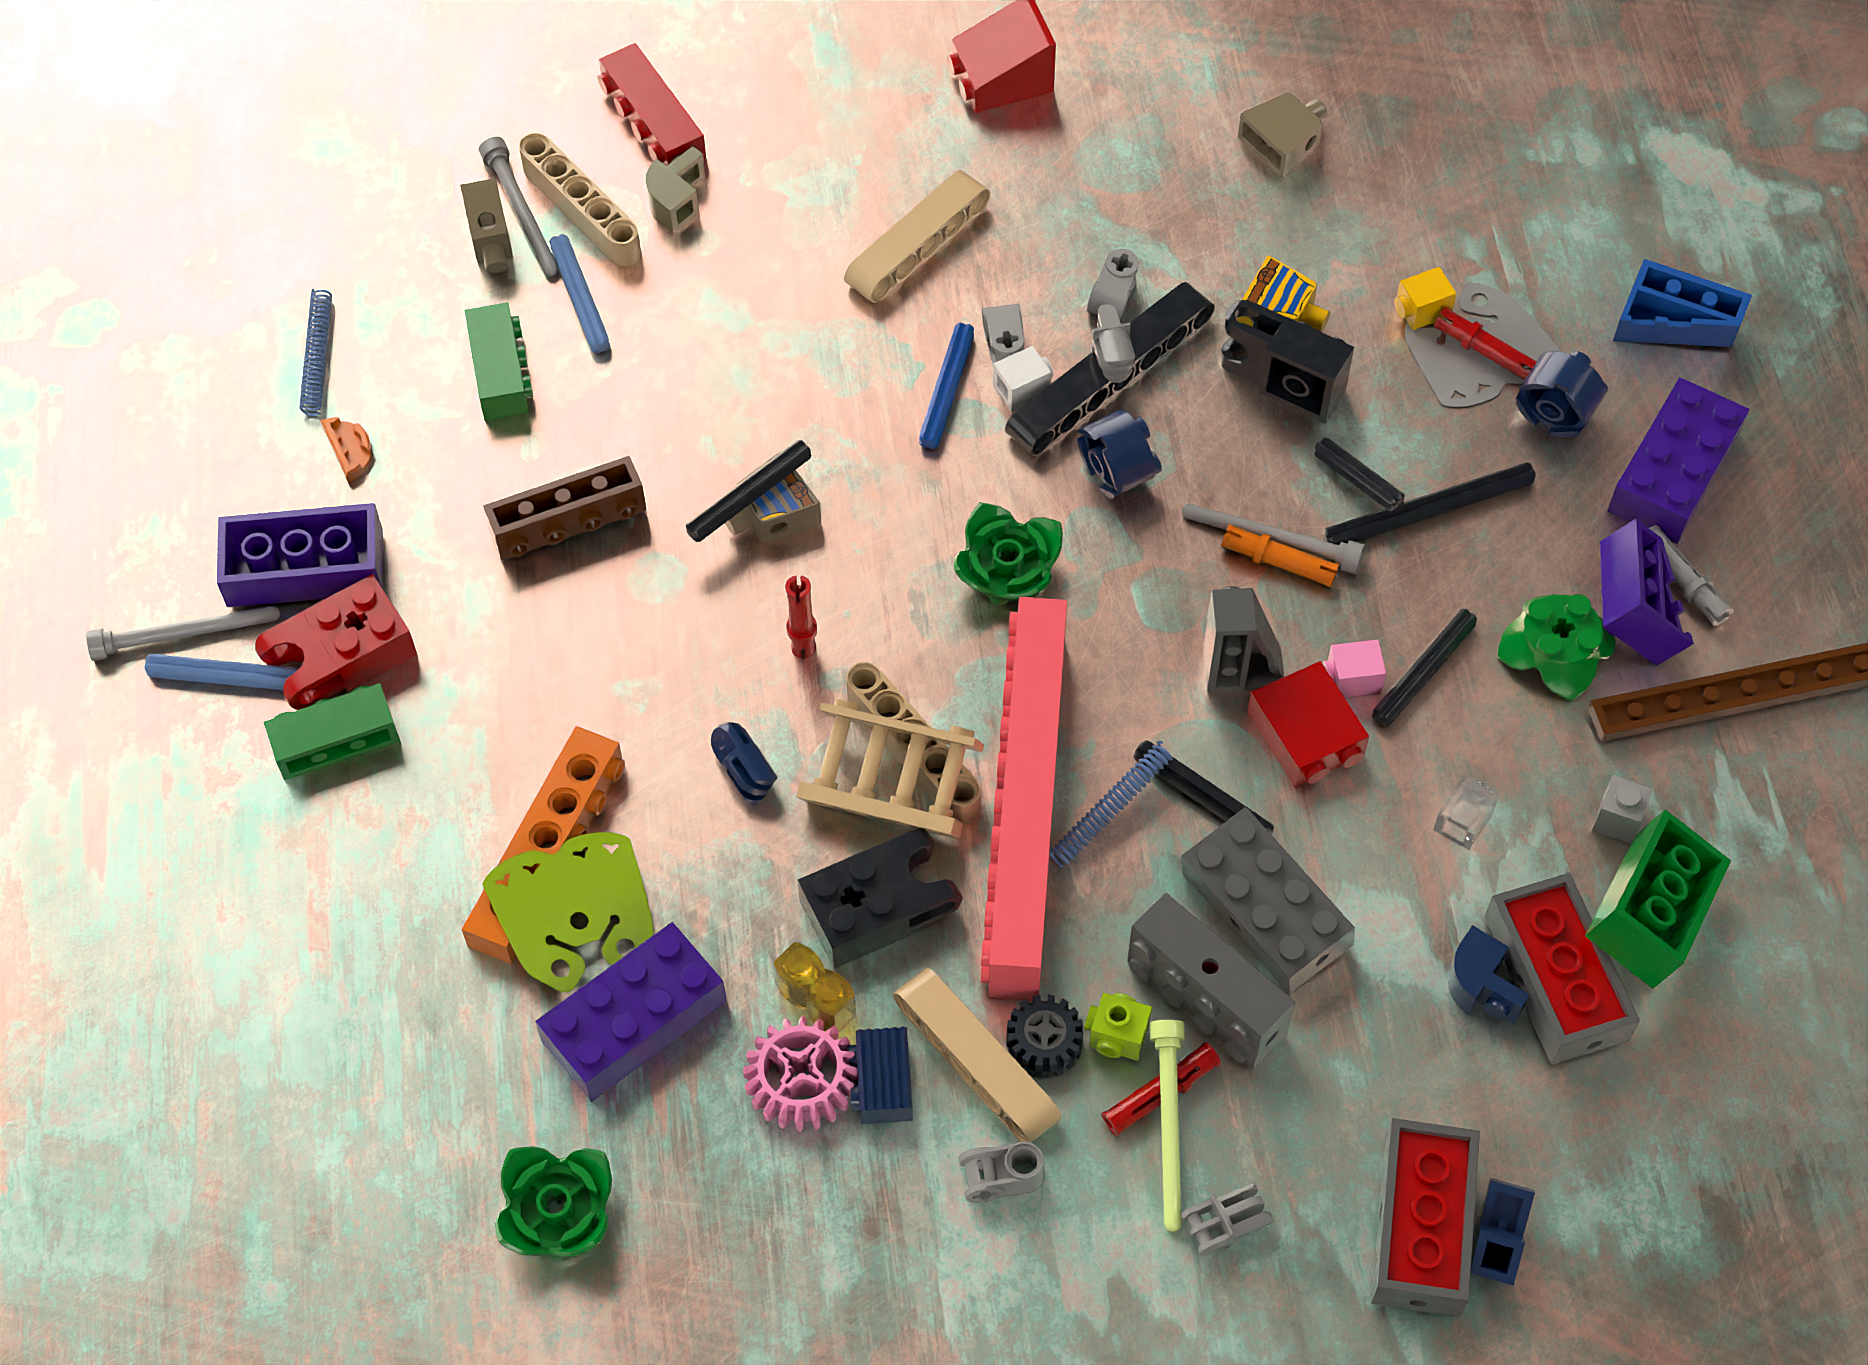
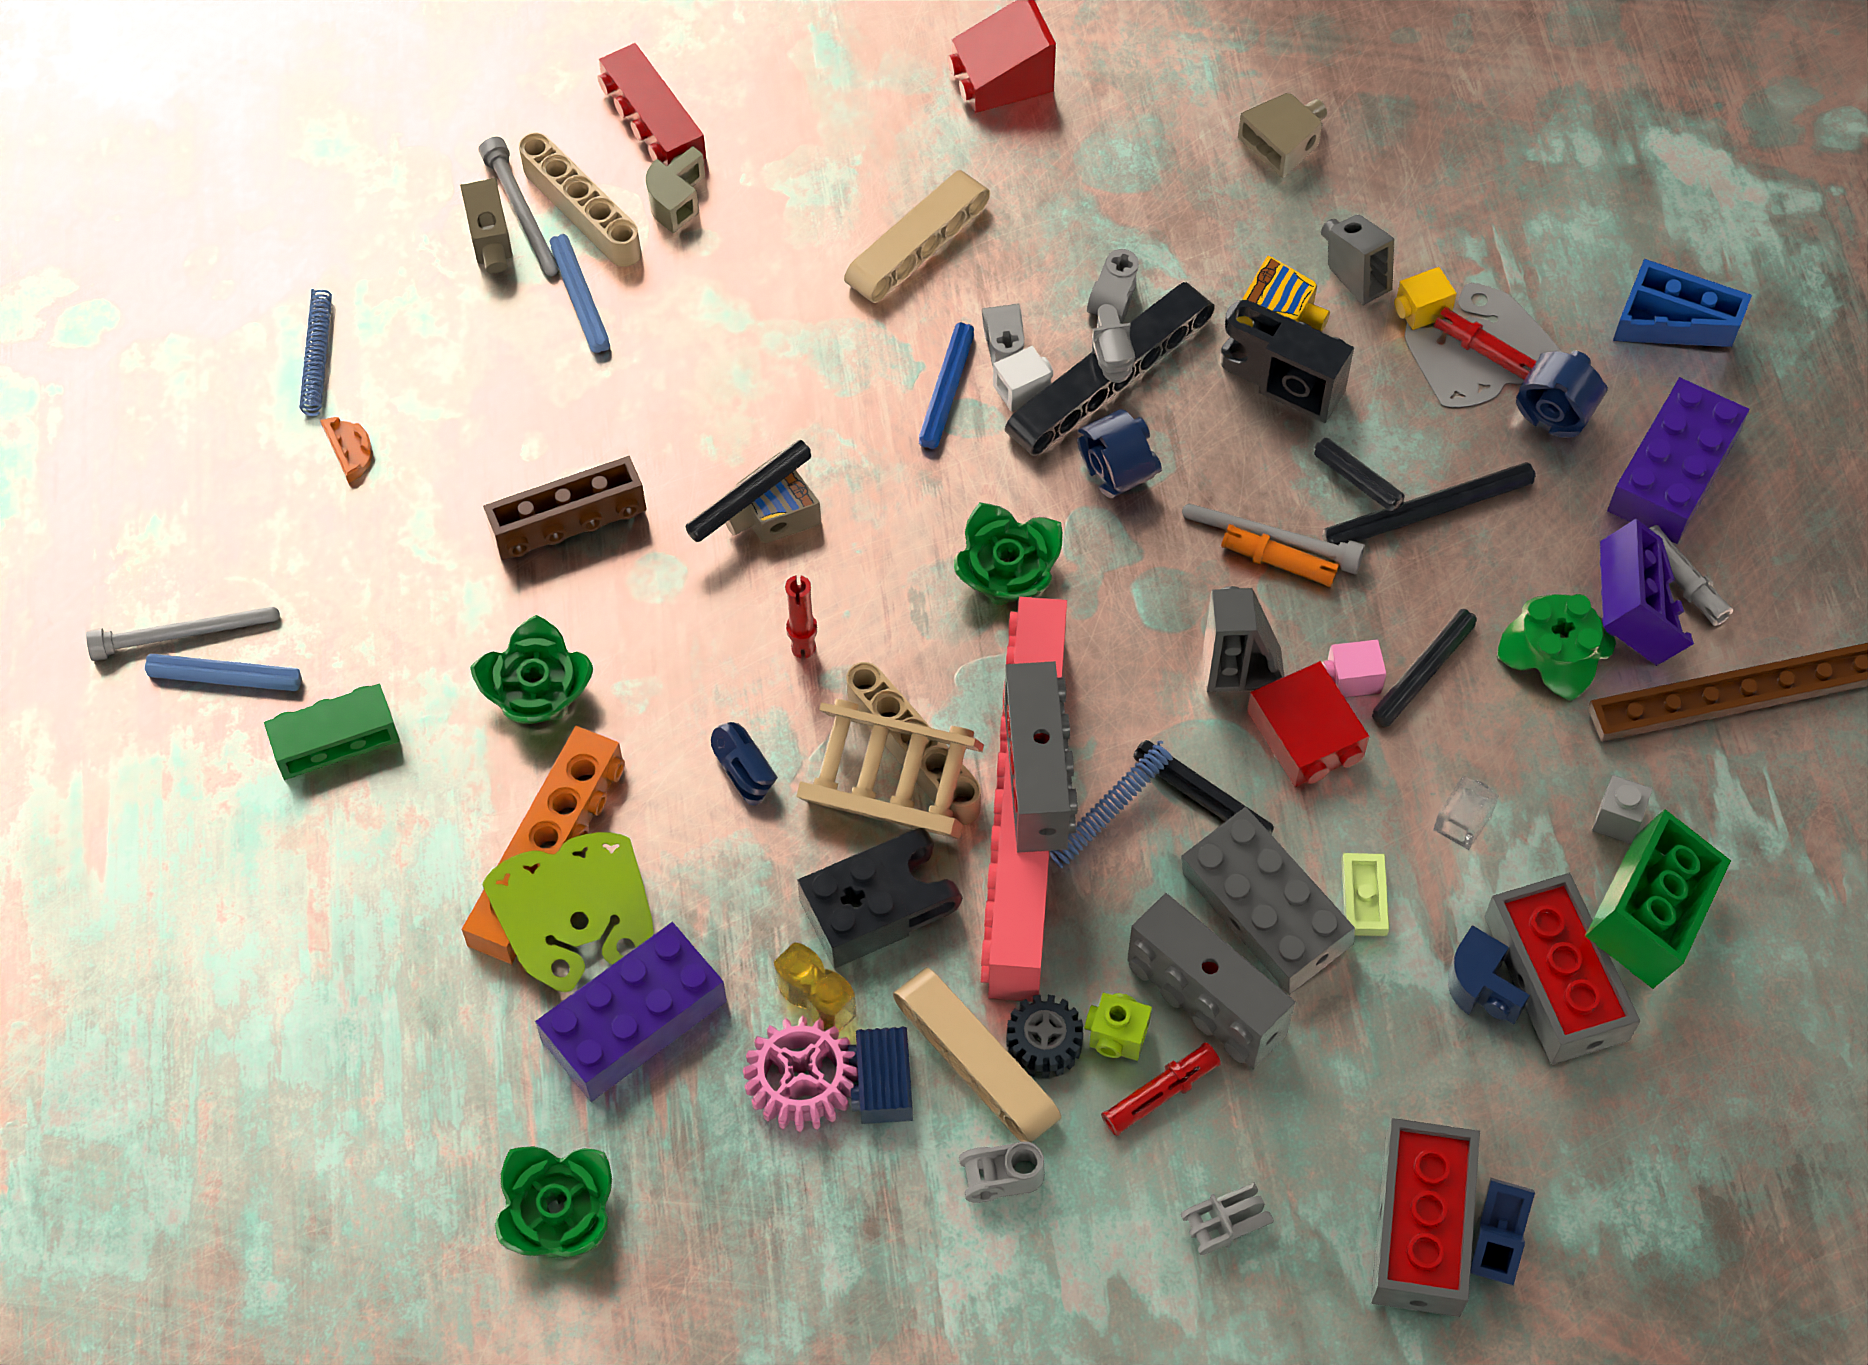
dark purple brick [216,503,384,608] -> none
brick [255,574,418,710] -> none
brick [464,302,534,421] -> none
yellowish green piece [1150,1020,1185,1232] -> none
none -> green brick [470,614,594,724]
none -> dark grey brick [1004,661,1078,853]
none -> dark grey torso [1321,215,1394,305]
none -> yellowish green plate [1341,853,1389,936]

